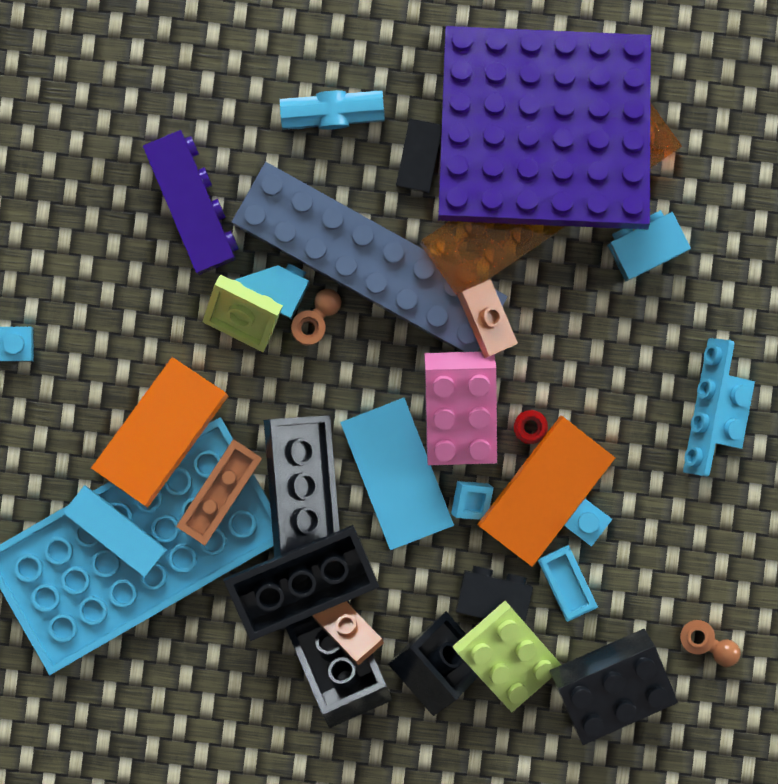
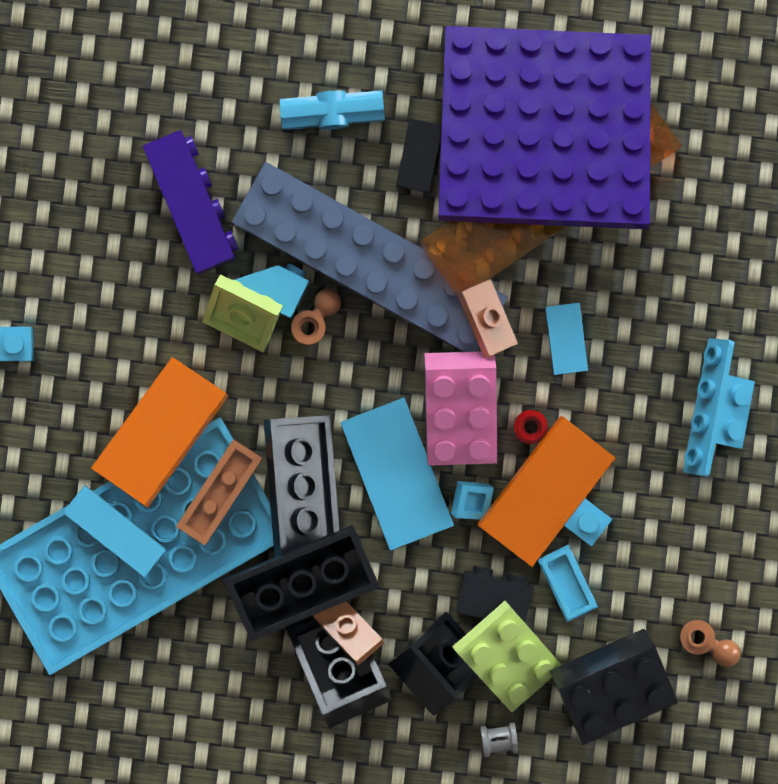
medium azure brick [607,210,691,282] -> none
none -> light grey bush [480,722,519,757]
none -> medium azure tile [545,303,588,375]

